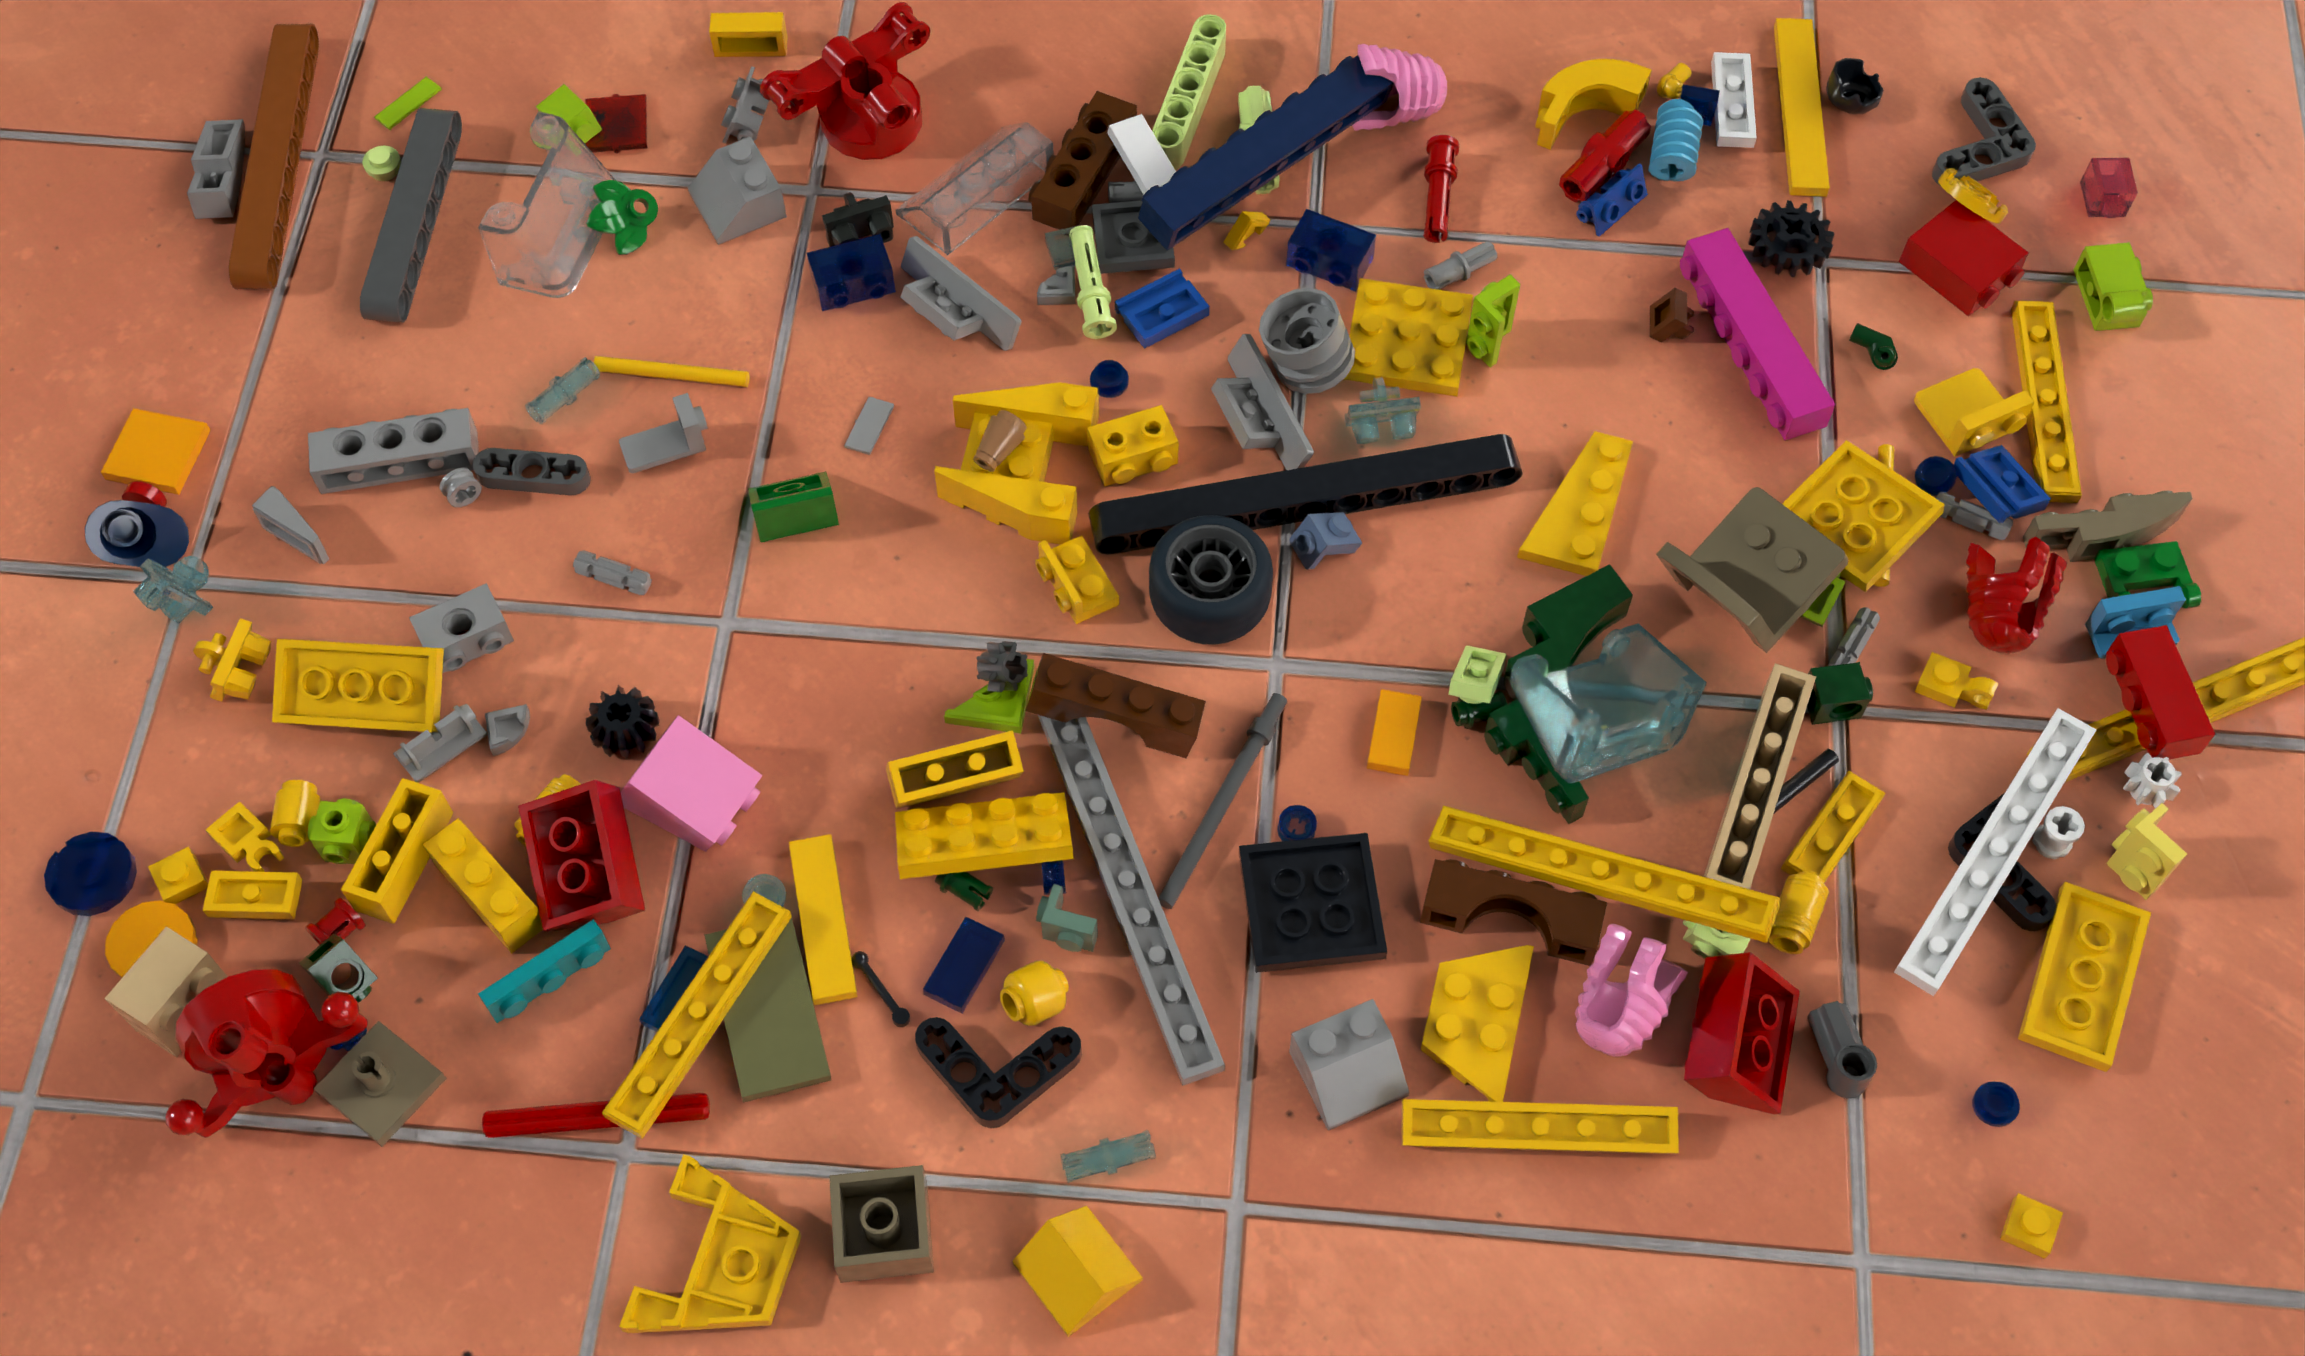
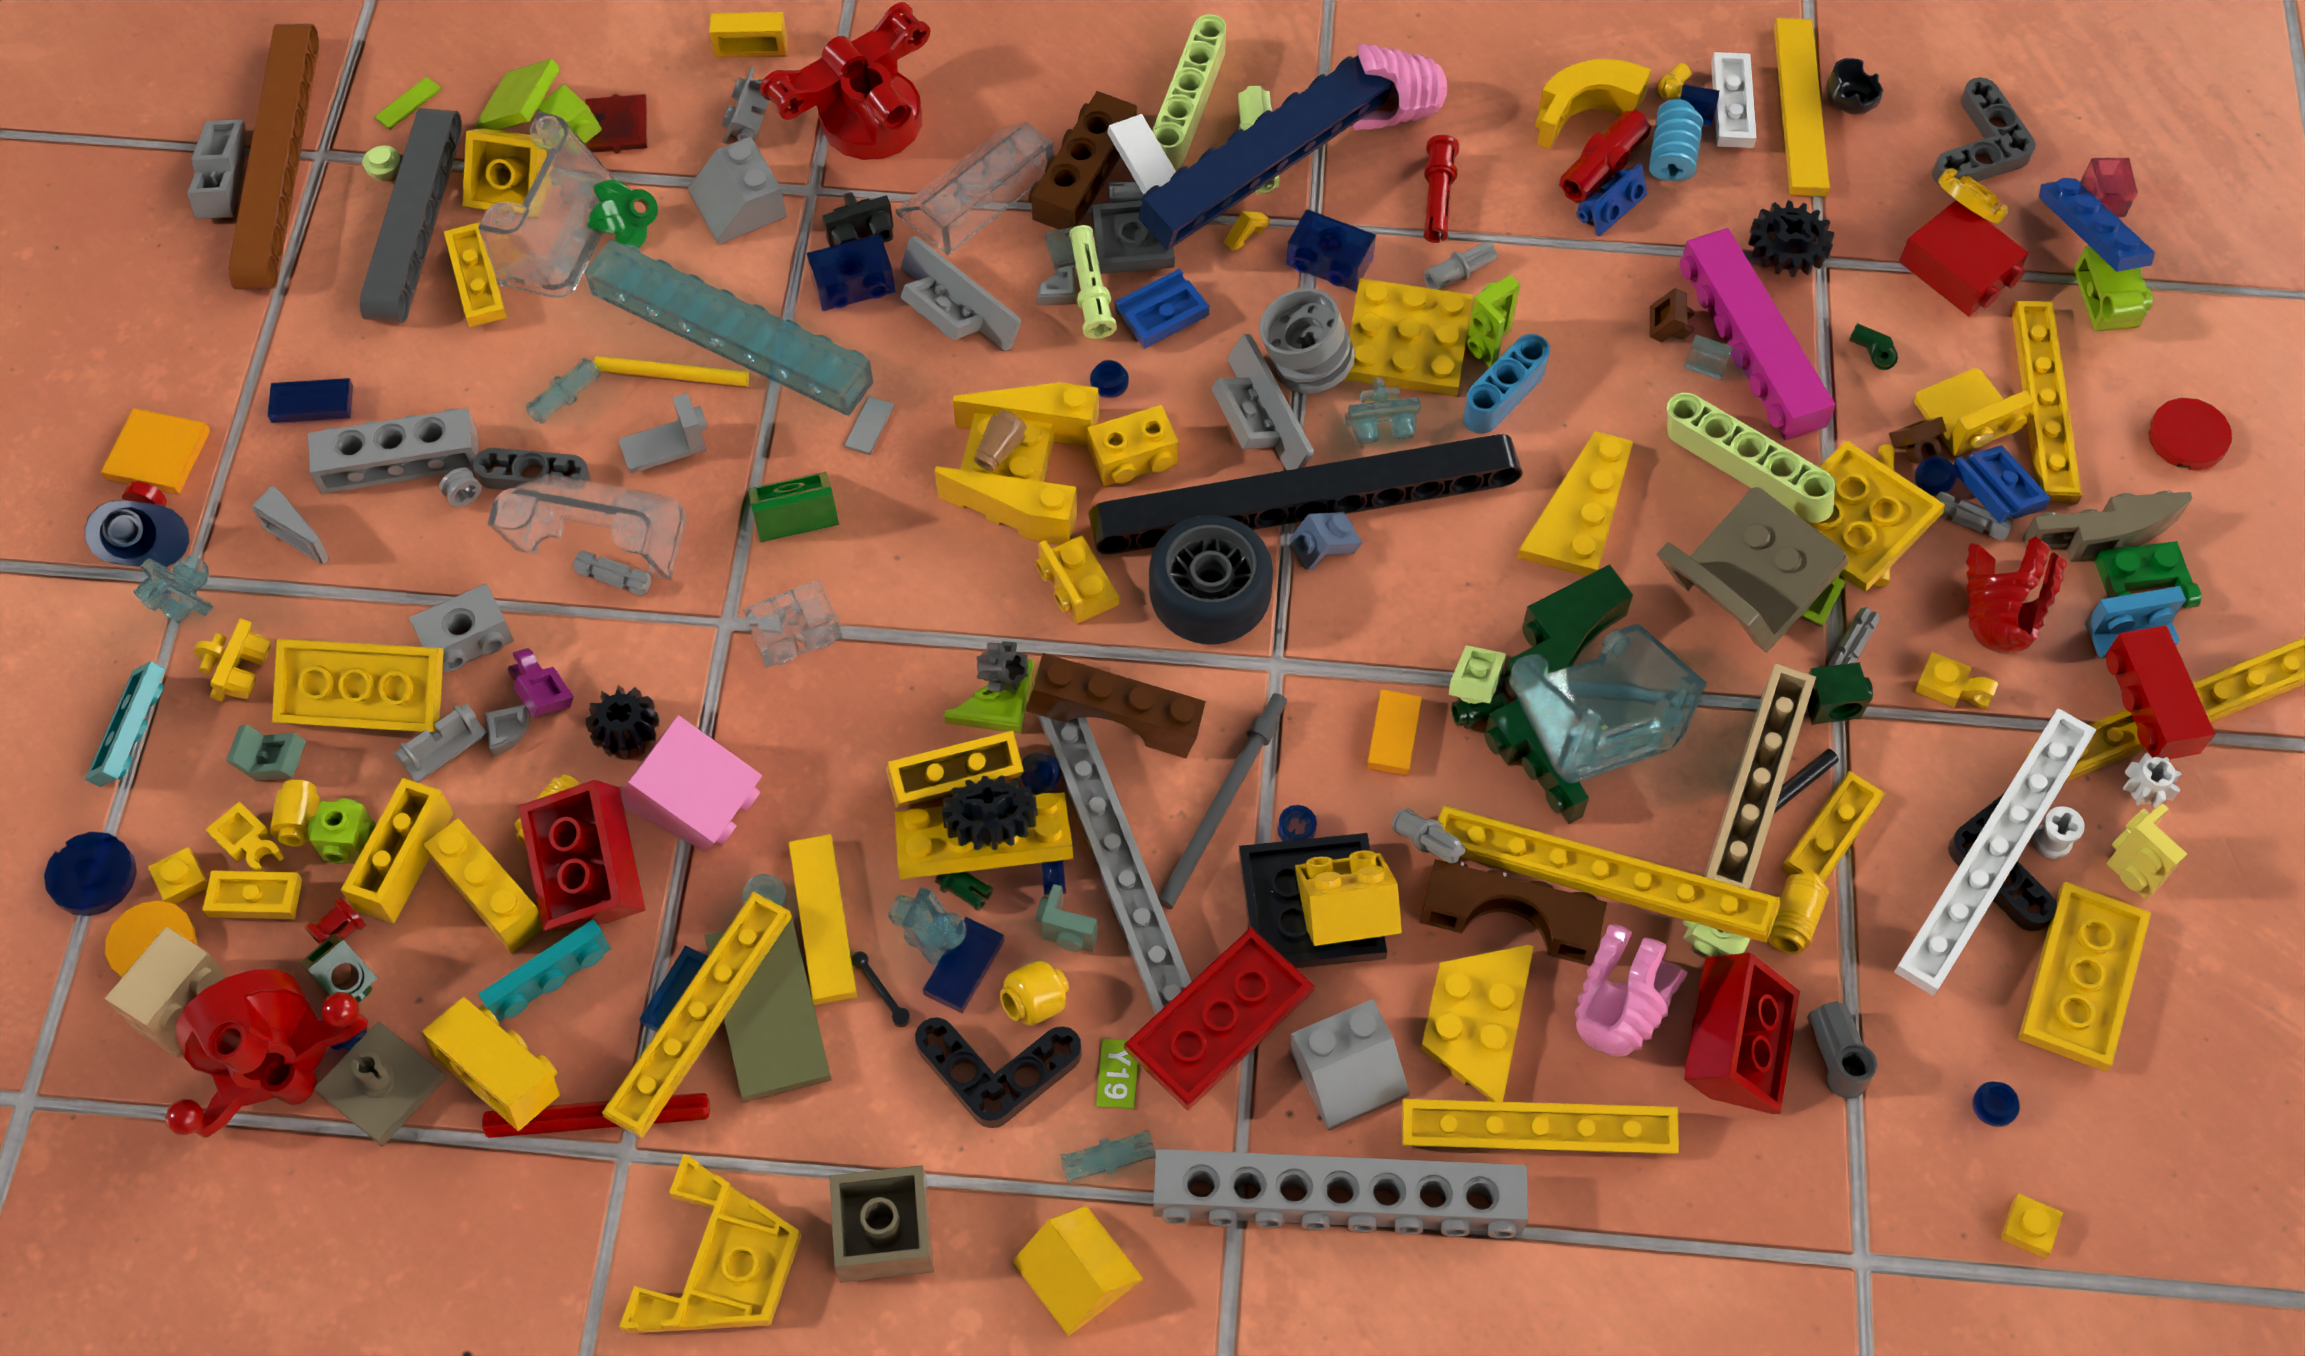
none -> teal plate [85,661,165,787]
none -> sand green bracket [227,725,306,781]
none -> clear blue tile [268,378,353,423]
none -> yellow brick [421,997,560,1131]
none -> yellow plate [444,222,507,328]
none -> yellow slope [462,128,554,217]
none -> lime tile [474,58,560,130]
none -> clear windscreen [487,474,686,580]
none -> magenta plate [508,648,574,718]
none -> clear light blue brick [584,239,873,416]
none -> clear brick [743,579,842,668]
none -> clear light blue hips [888,887,967,966]
none -> black gear [941,775,1038,850]
none -> clear blue plate [1020,752,1061,795]
none -> lime sticker [1096,1038,1138,1109]
none -> red tile [1124,927,1315,1111]
none -> light grey brick [1154,1149,1528,1239]
none -> yellow slope [1295,851,1402,946]
none -> light grey axle [1392,808,1465,863]
none -> dark azure beam [1463,334,1550,434]
none -> yellowish green beam [1667,393,1835,523]
none -> clear light blue tile [1685,334,1733,380]
none -> reddish brown tile [1889,416,1947,463]
none -> blue plate [2039,178,2155,272]
none -> red tile [2148,397,2232,470]

